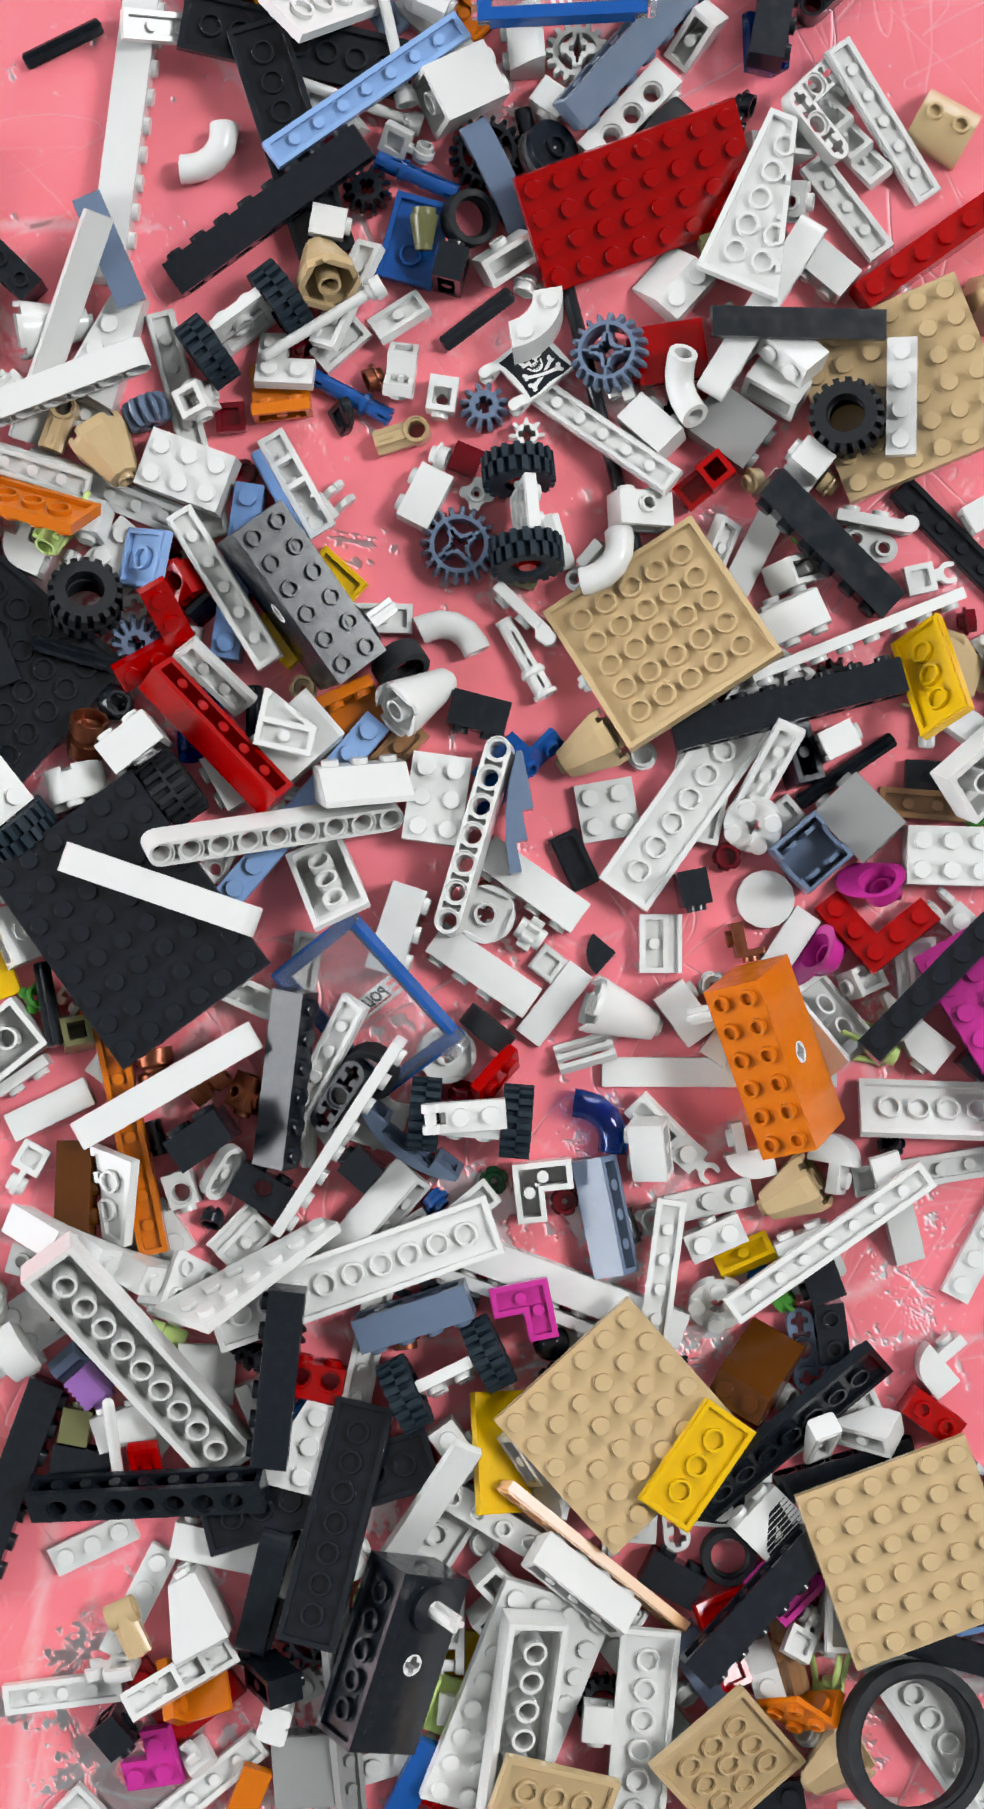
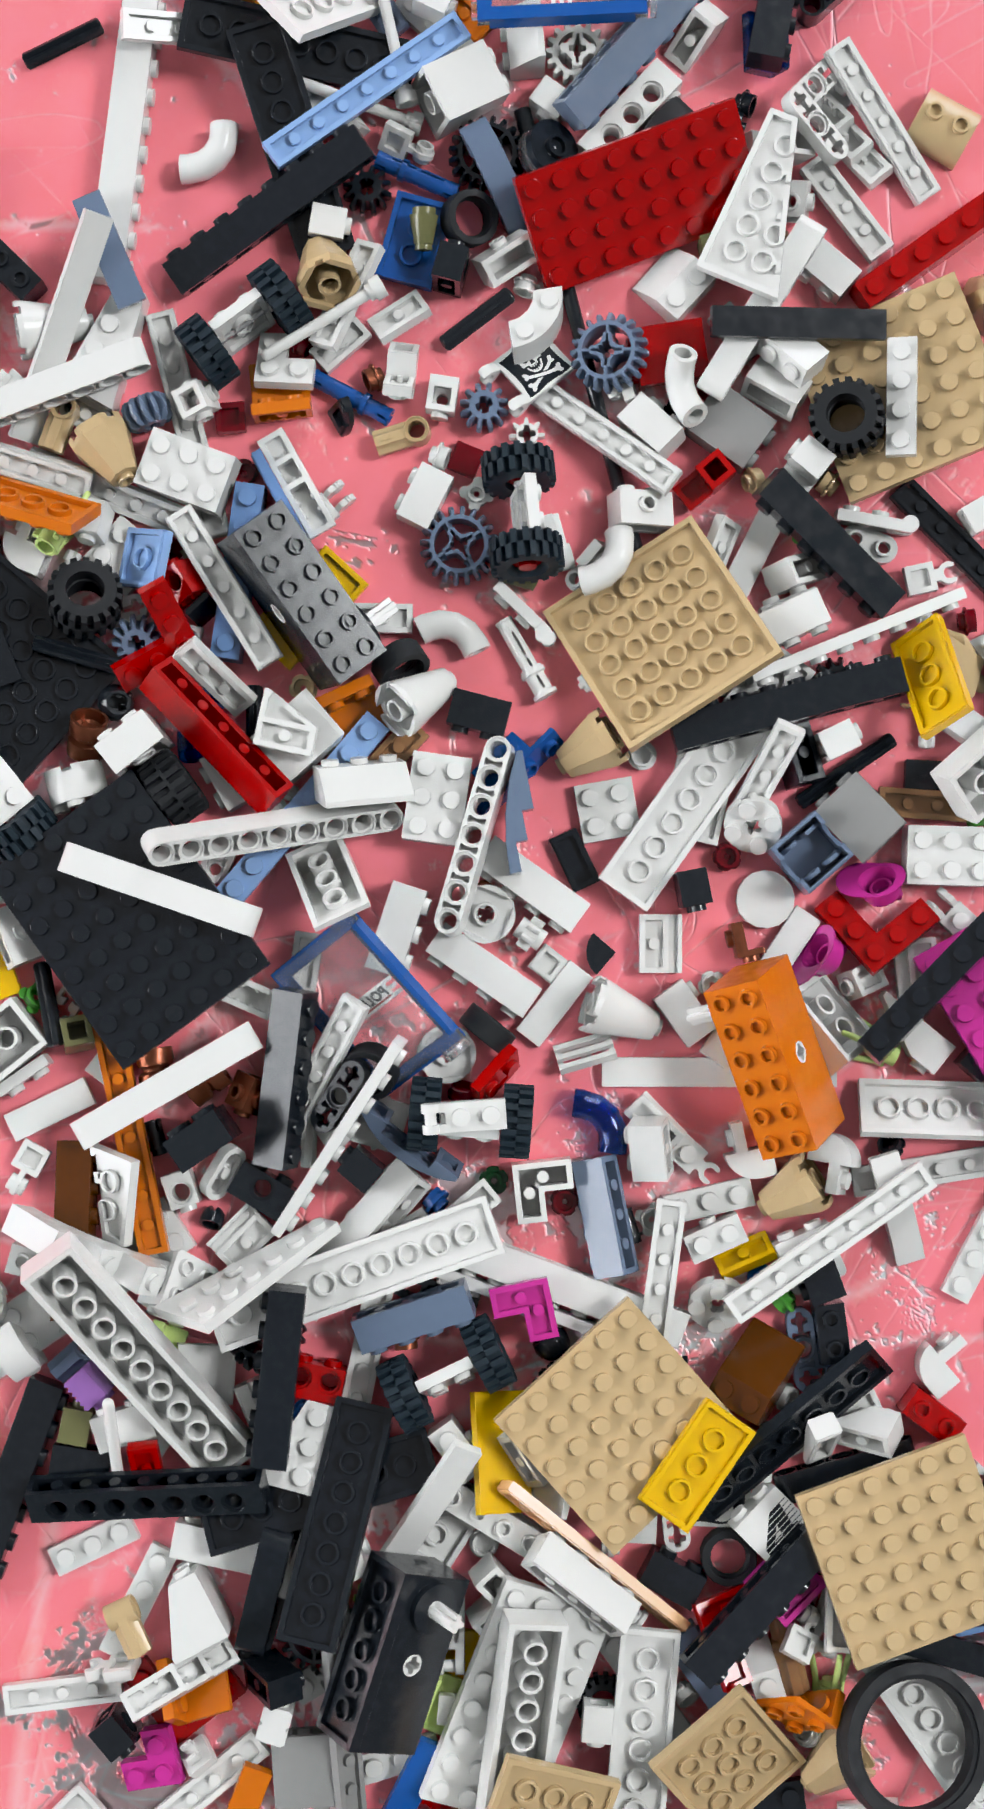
white tile [775,793,806,835] -> none

